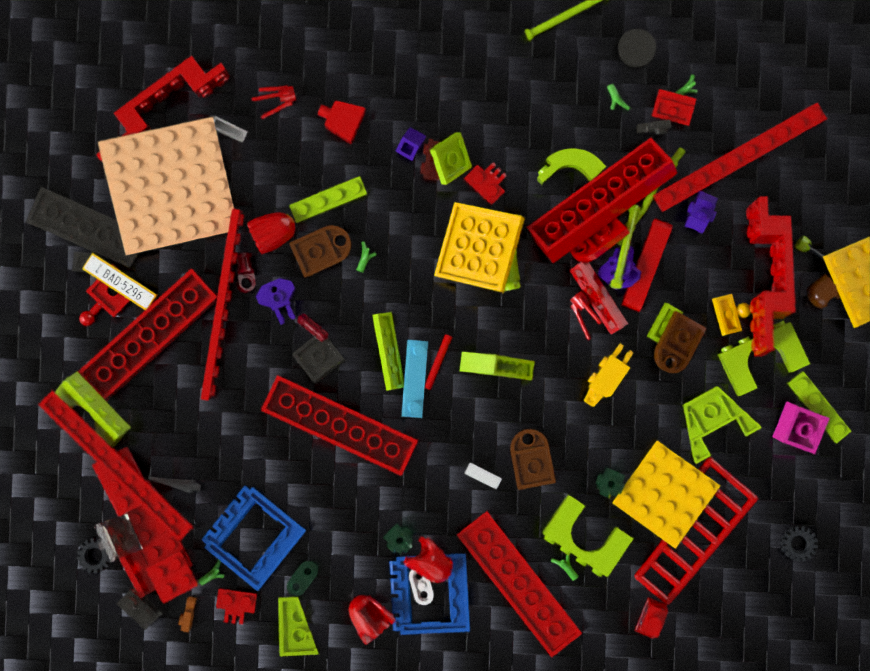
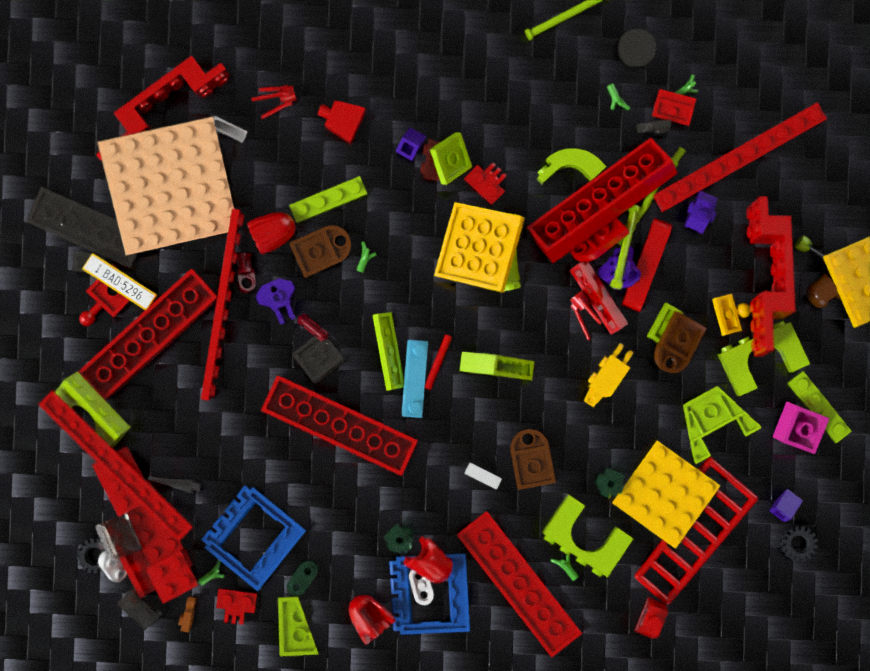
none -> white plate [98,550,127,582]
none -> dark purple brick [769,489,803,522]

